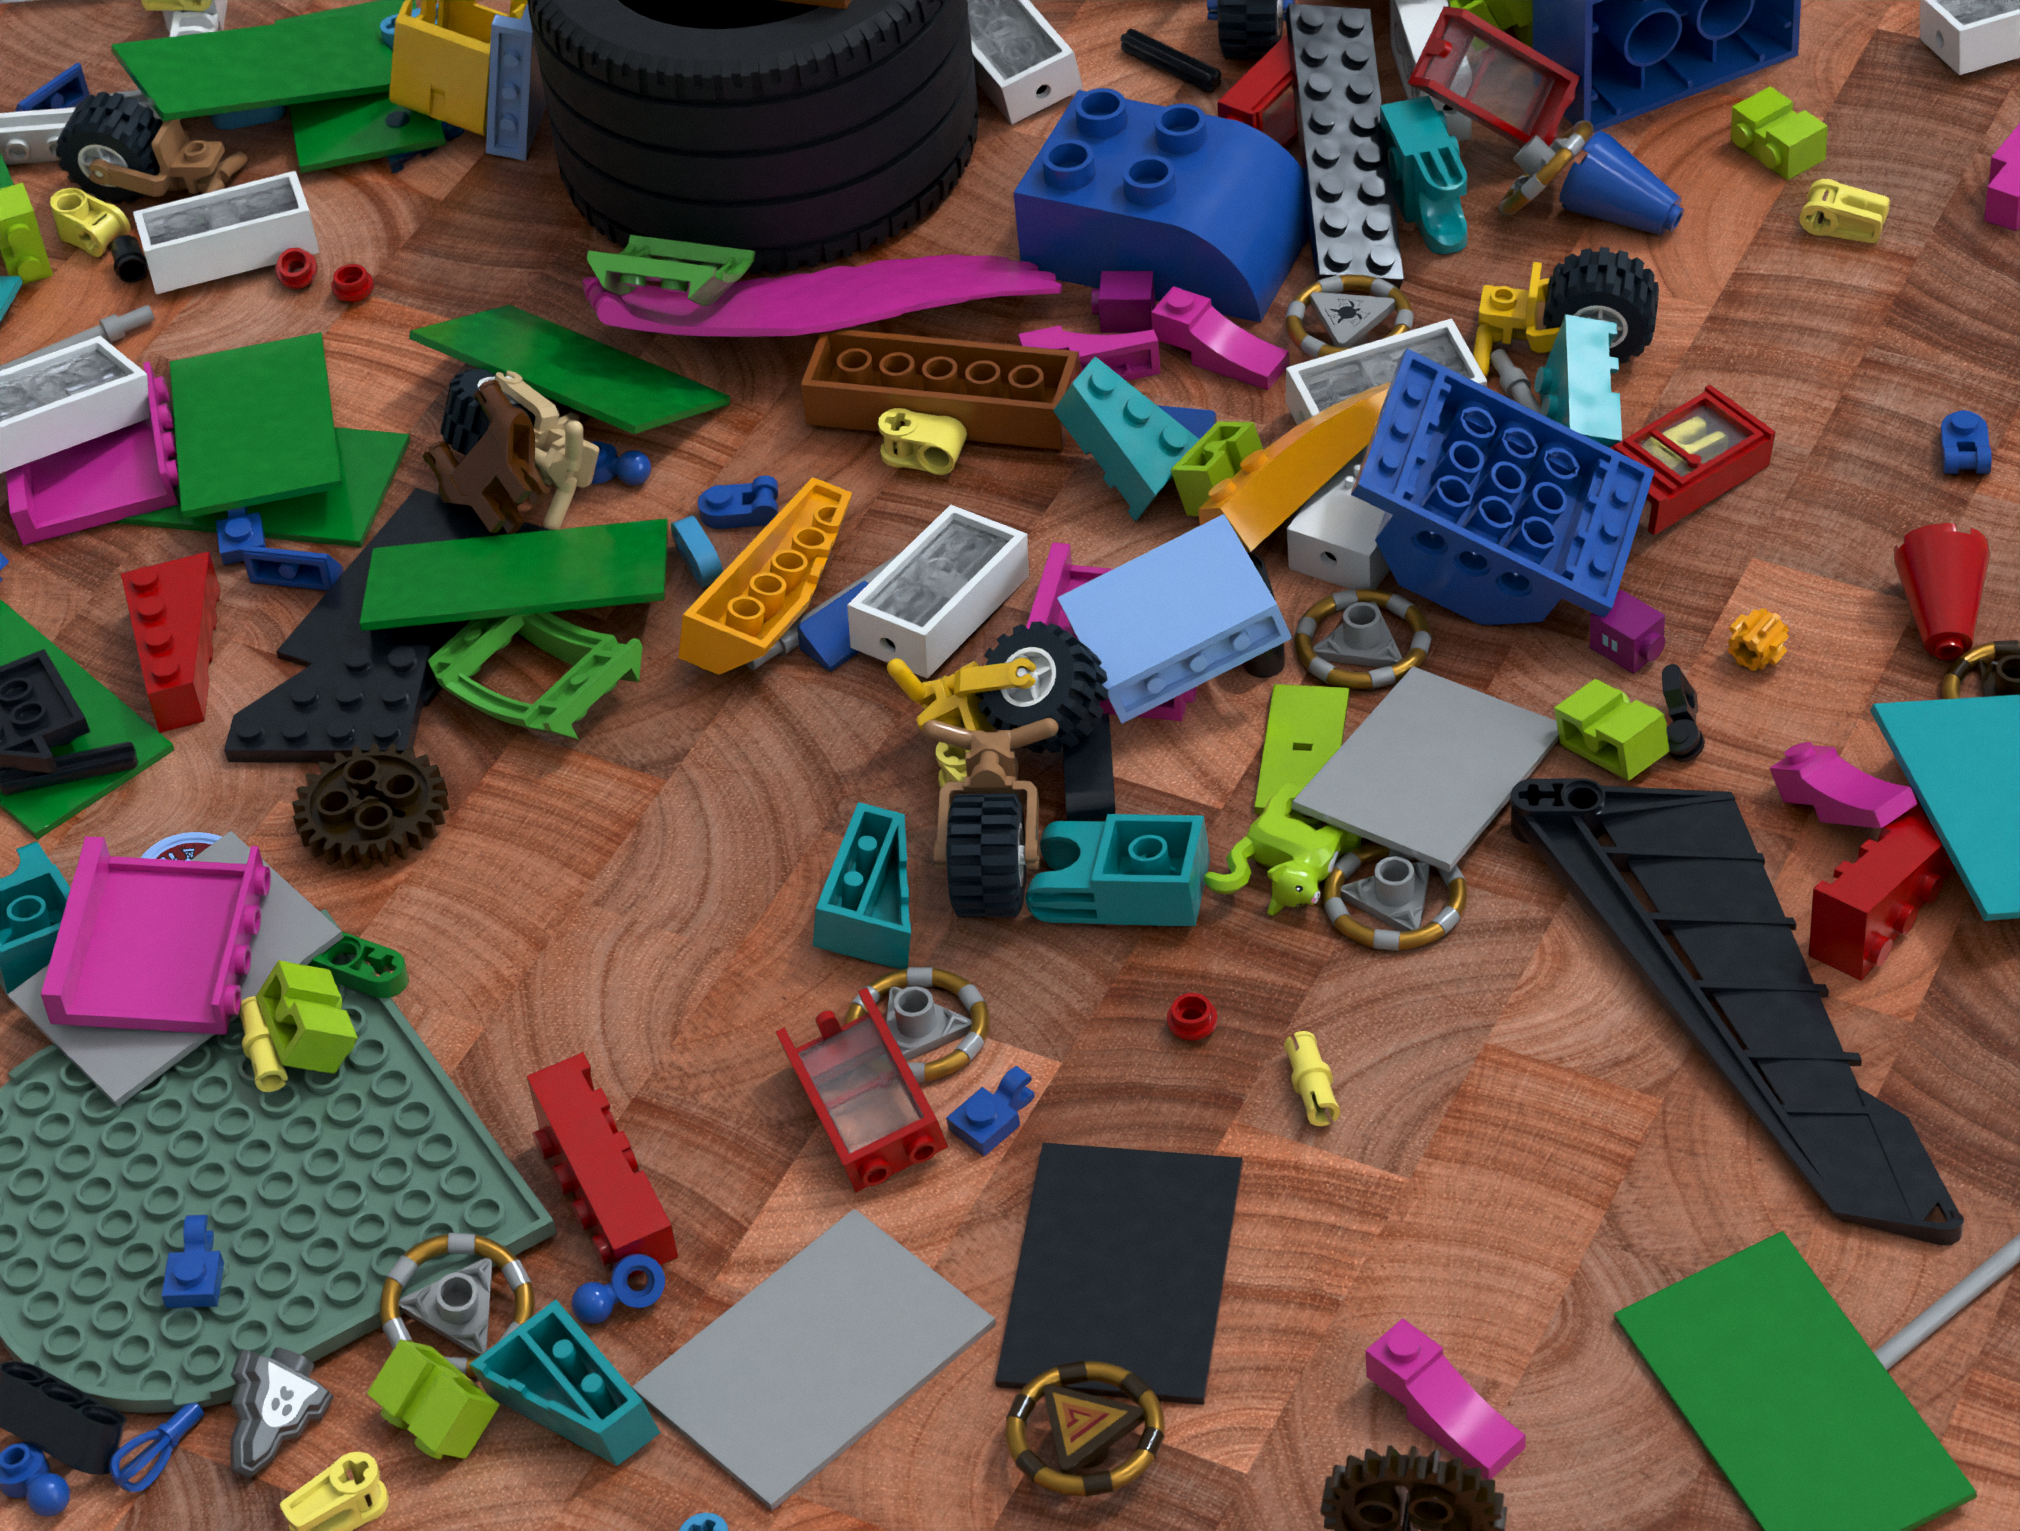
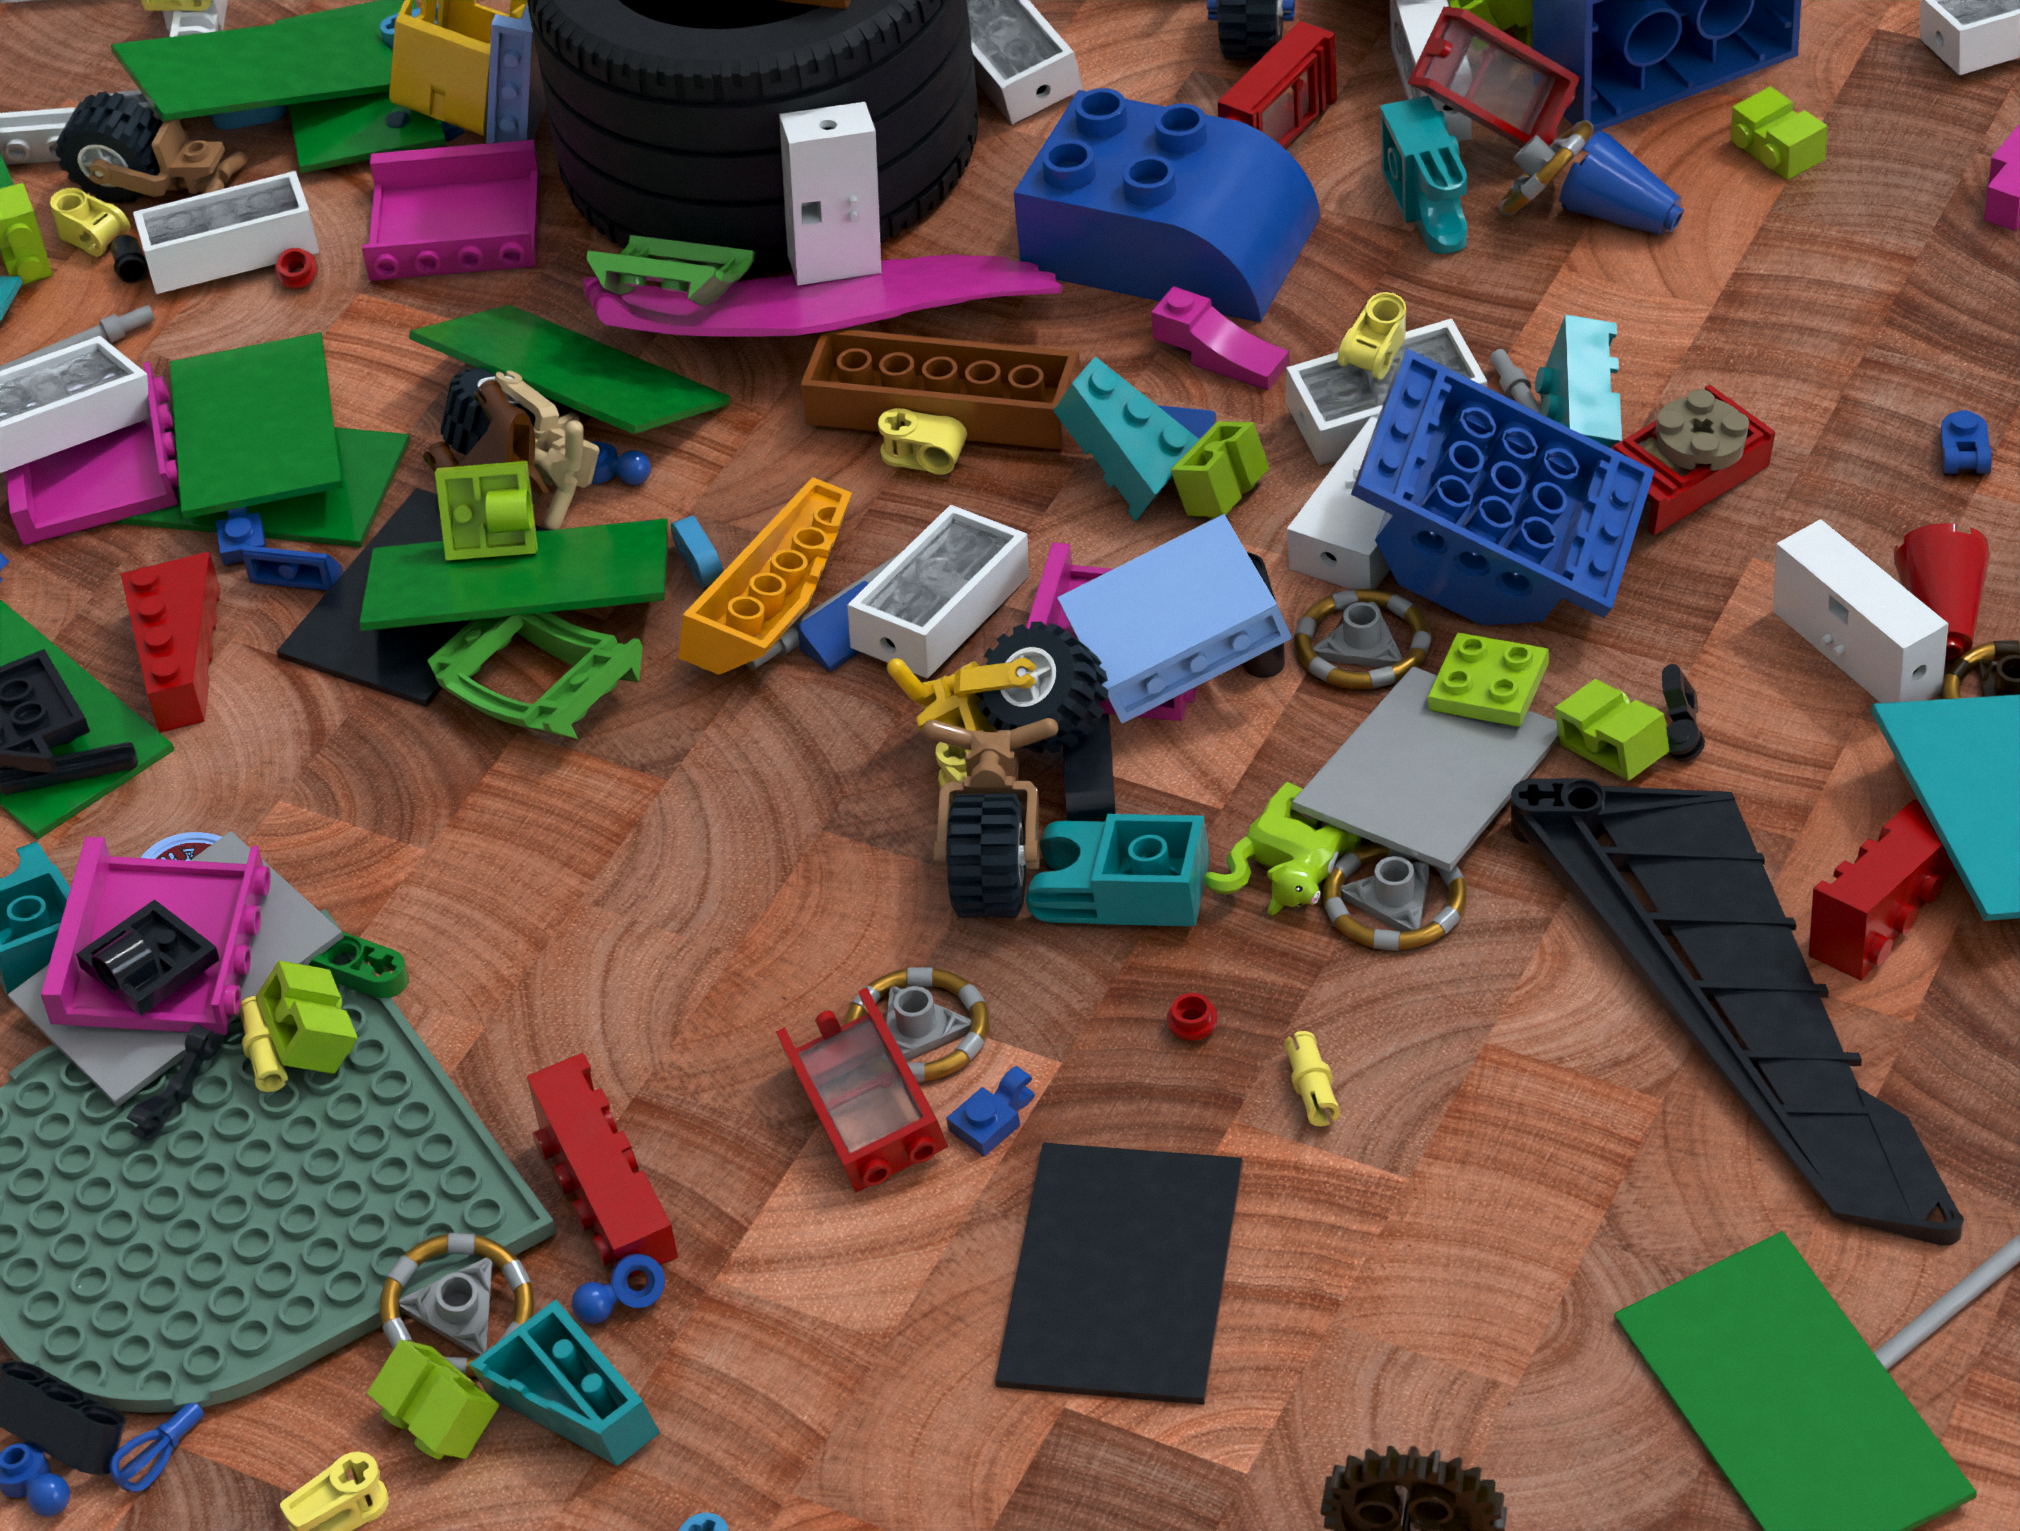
blue slope [15,63,90,112] -> none
blue plate [162,1215,224,1308] -> none
black wing [224,628,433,762] -> none
dark grey rock [230,1348,334,1479] -> none
dark brown gear [292,743,449,870] -> none
red plate [331,264,374,302] -> none
light grey piece [632,1209,996,1511] -> none
blue plate [697,475,778,529] -> none
teal wedge [813,802,911,970] -> none
piece [1005,1361,1165,1497] -> none
dark pink slope [1018,325,1161,381] -> none
magenta brick [1091,271,1156,333] -> none
black axle [1120,29,1222,92] -> none
light orange wedge [1198,382,1391,552] -> none
lime piece [1255,684,1349,817] -> none
plate [1285,3,1404,290] -> none
light grey piece [1285,274,1414,358] -> none
dark pink slope [1365,1318,1526,1479] -> none
piece [1473,247,1659,378] -> none
magenta brick [1590,590,1666,674] -> none
light orange gear [1727,608,1789,671] -> none
dark pink slope [1769,742,1917,828] -> none
light yellow piece [1799,179,1890,244] -> none
none -> black plate [76,900,220,1016]
none -> black piece [127,1024,222,1141]
none -> dark pink panel [362,139,541,281]
none -> lime plate [435,461,538,561]
none -> white brick [779,102,882,286]
none -> light yellow piece [1337,292,1406,380]
none -> lime plate [1428,632,1549,727]
none -> dark tan plate [1655,389,1749,471]
none -> white brick [1773,519,1948,703]

